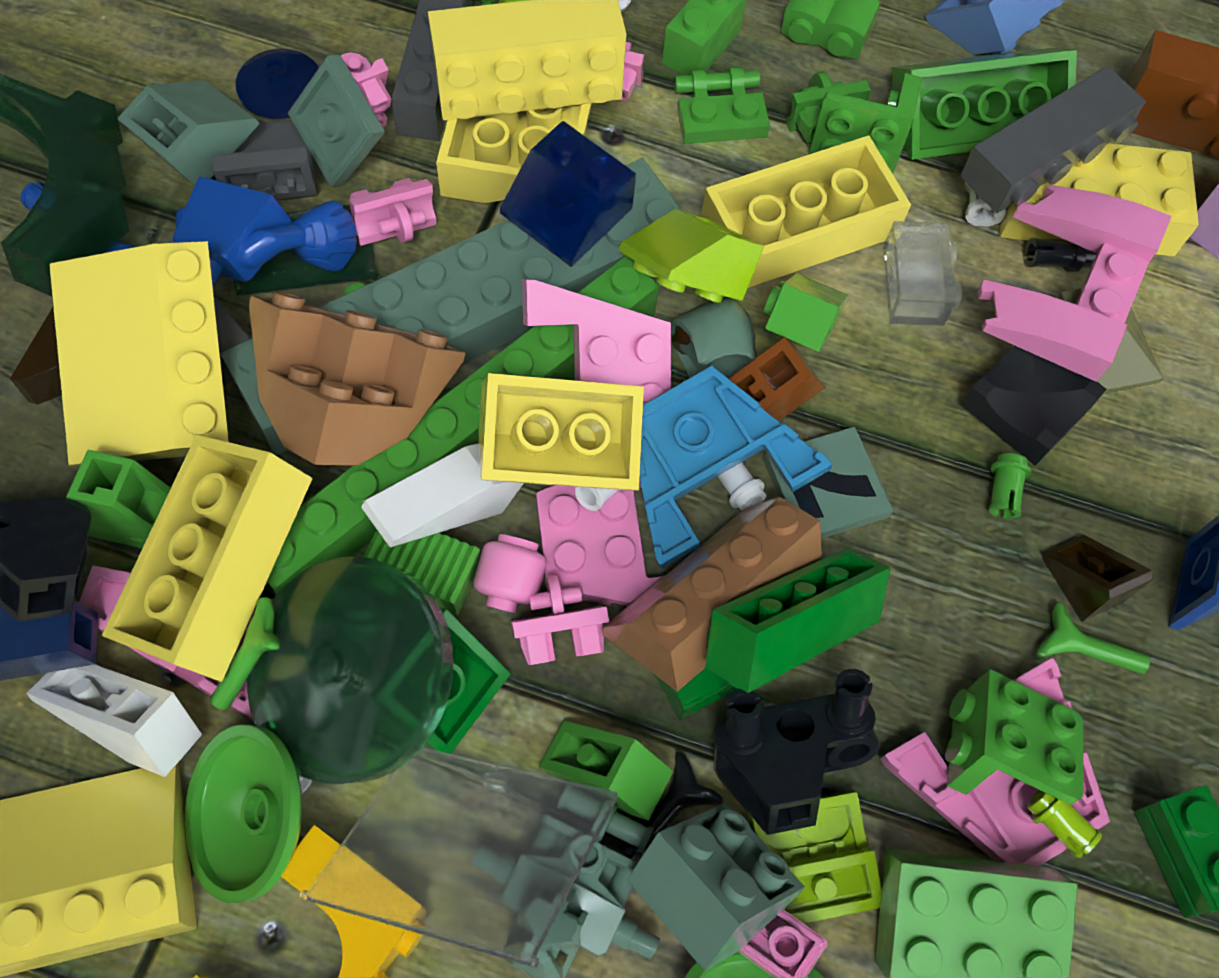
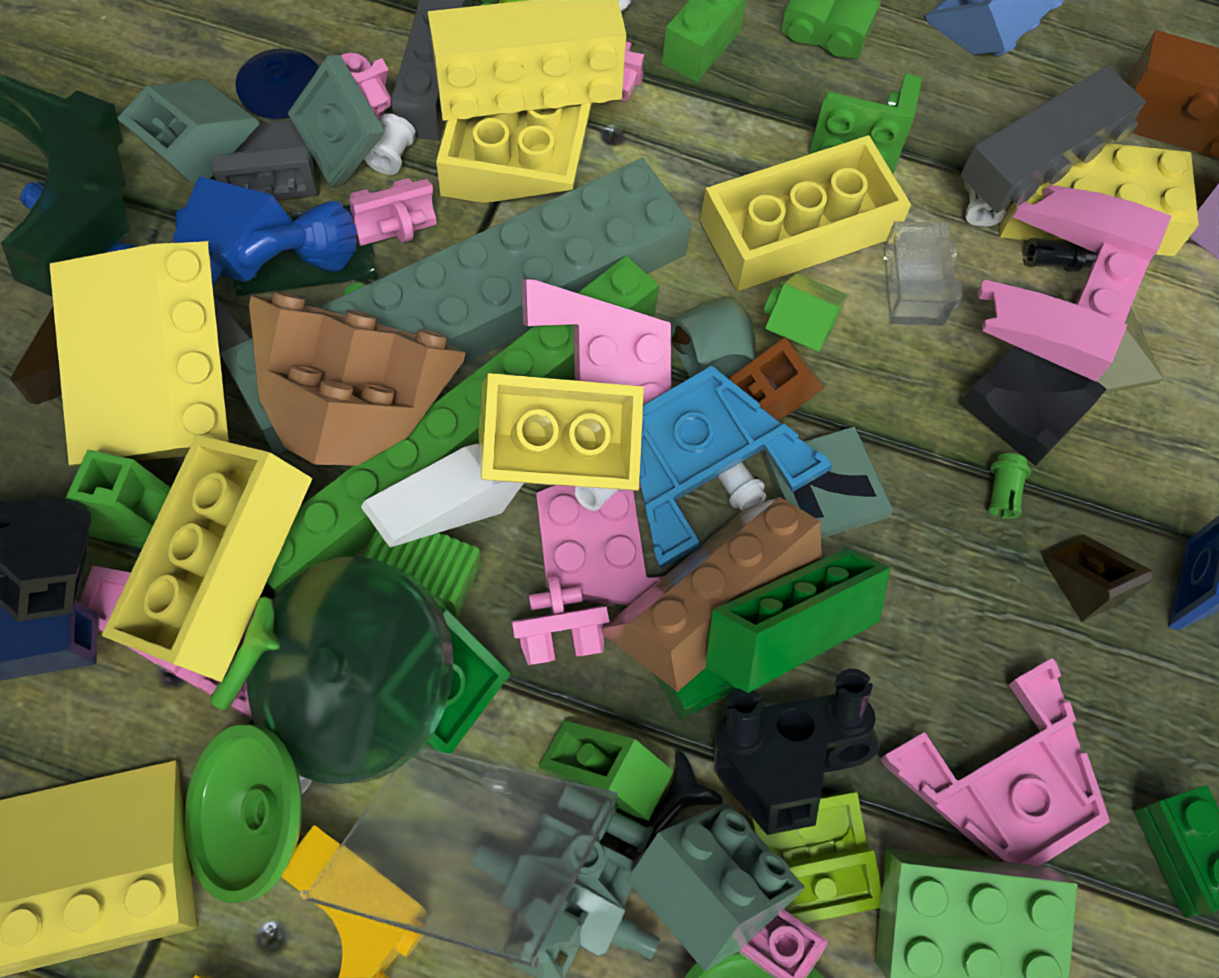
white slope [26,665,202,777] -> none
bright pink head [473,534,547,613] -> none
clear blue slope [500,121,637,267] -> none
lime slope [618,208,764,303] -> none
bright green plate [674,67,770,144] -> none
bright green hips [786,71,871,143] -> none
bright green slope [892,48,1077,160] -> none
bright green bracket [945,669,1083,804] -> none
lime pin [1026,790,1103,859] -> none
bright green piece [1036,602,1150,675] -> none
none -> white bush [364,114,416,175]

